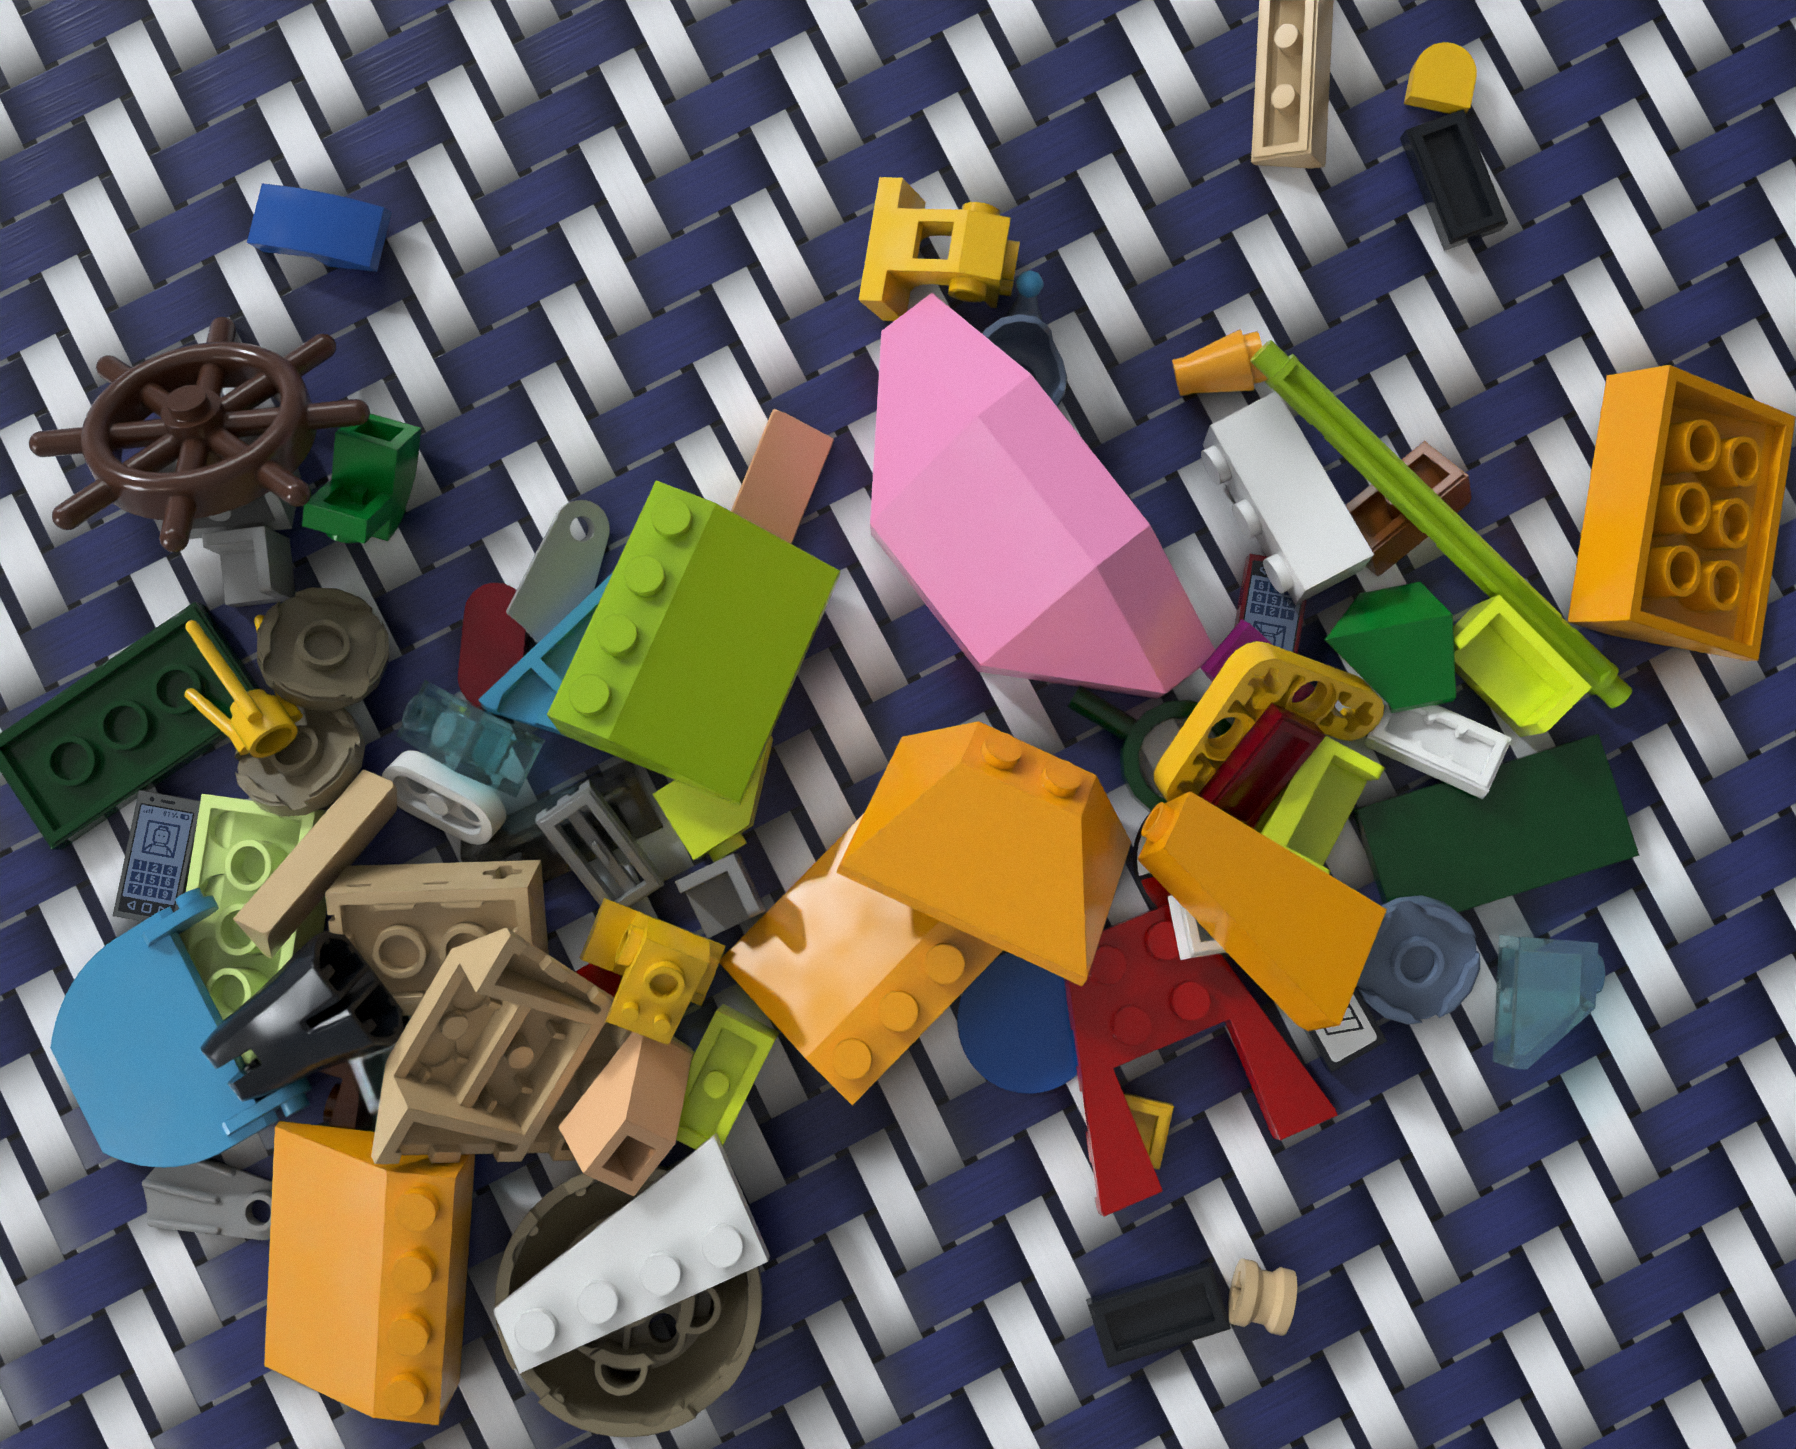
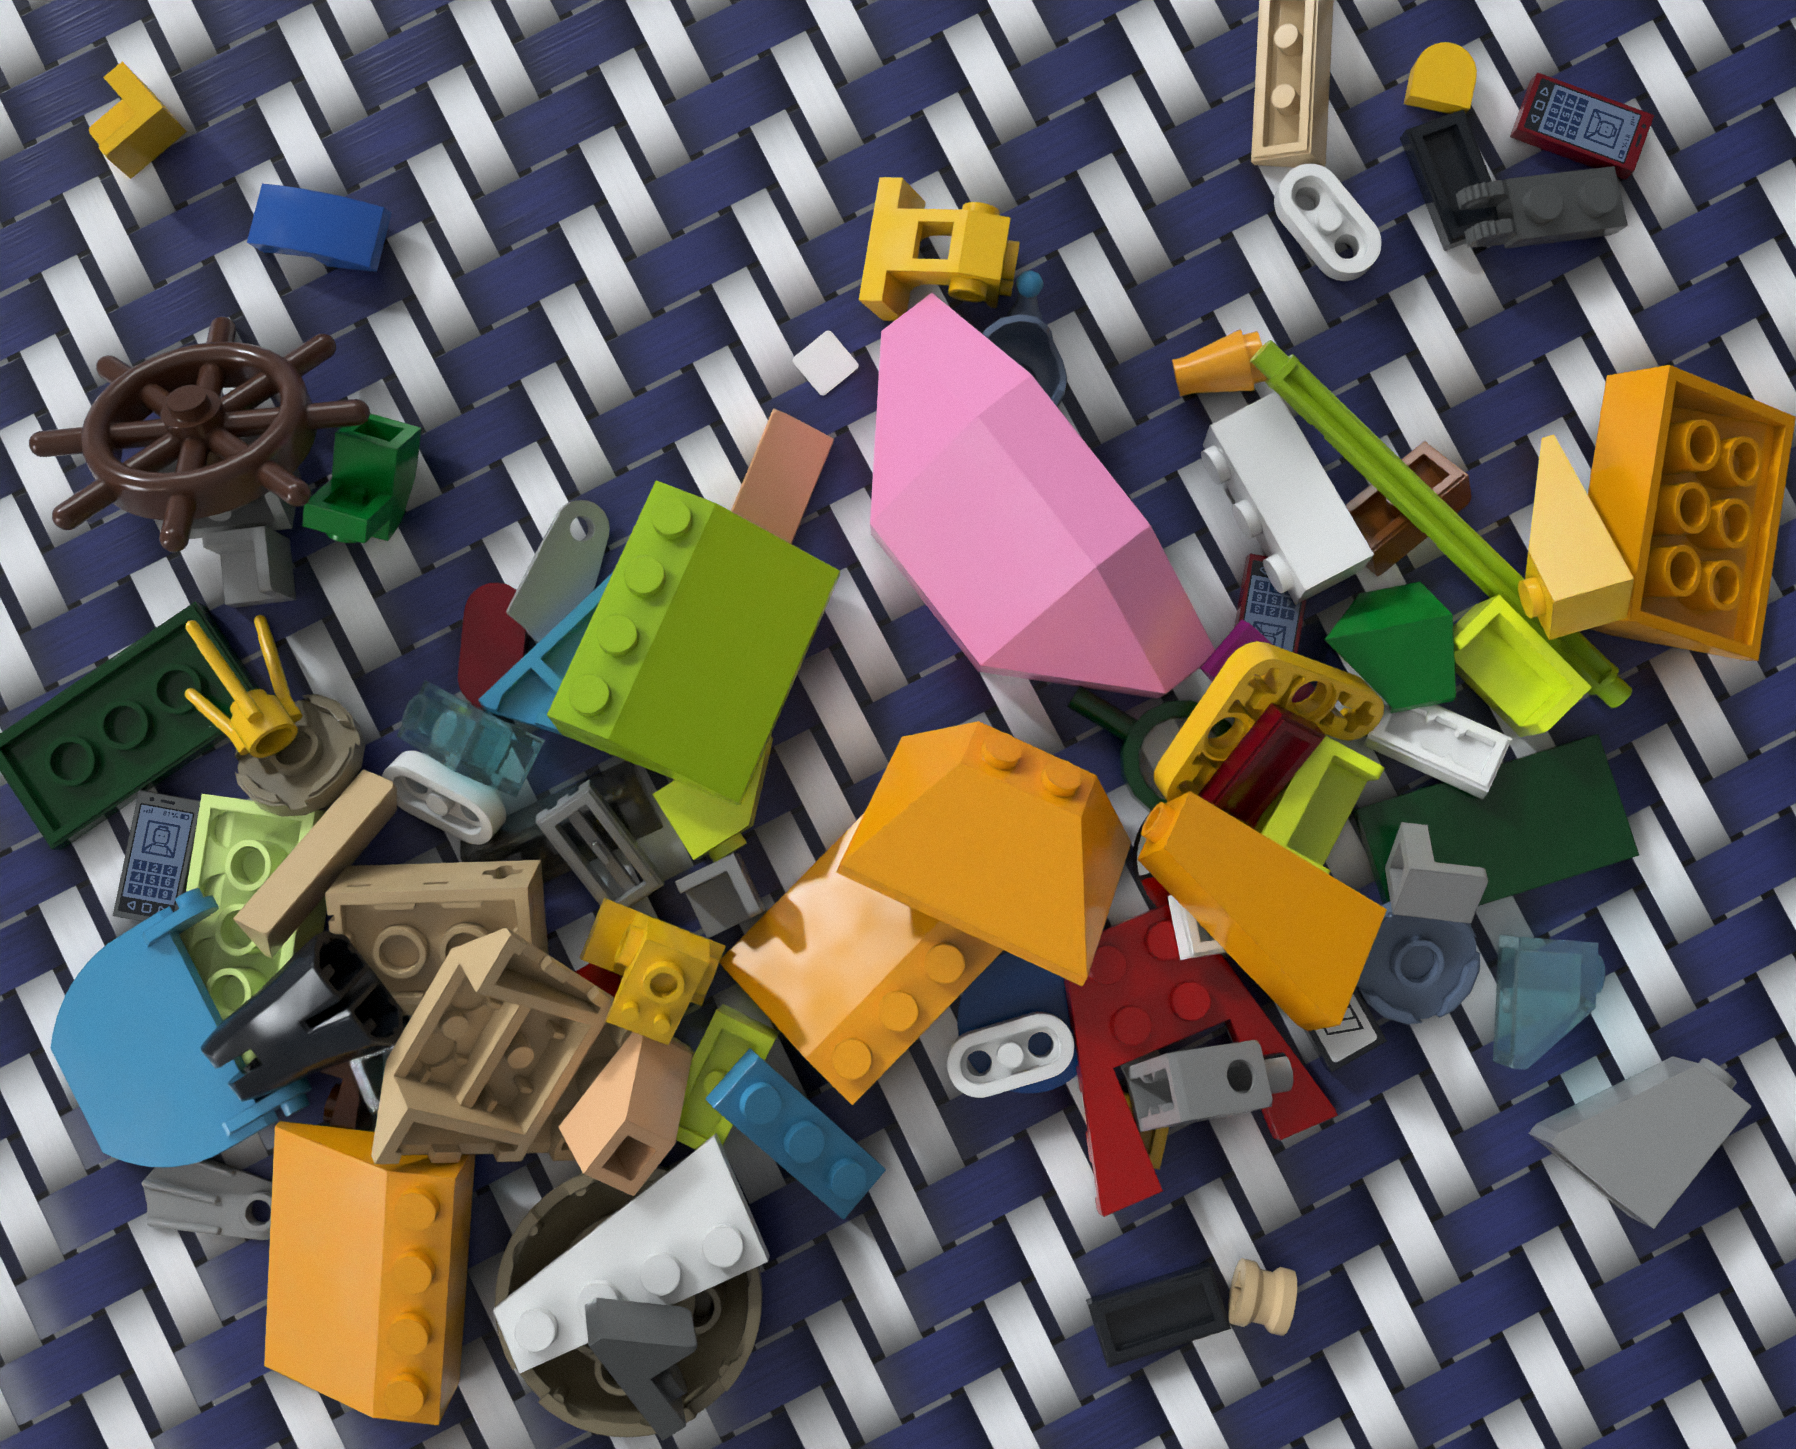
dark tan tile [257,587,389,711] -> none
none -> yellow panel [89,61,187,179]
none -> dark grey slope [585,1298,698,1441]
none -> dark azure plate [705,1048,886,1220]
none -> white sticker [793,331,859,396]
none -> white plate [947,1012,1074,1098]
none -> light grey torso [1124,1040,1293,1132]
none -> white plate [1274,164,1381,281]
none -> light grey panel [1385,822,1488,923]
none -> dark grey hinge [1456,166,1628,249]
none -> tile [1510,72,1654,180]
none -> yellow slope [1518,434,1634,640]
none -> light grey slope [1528,1056,1751,1229]

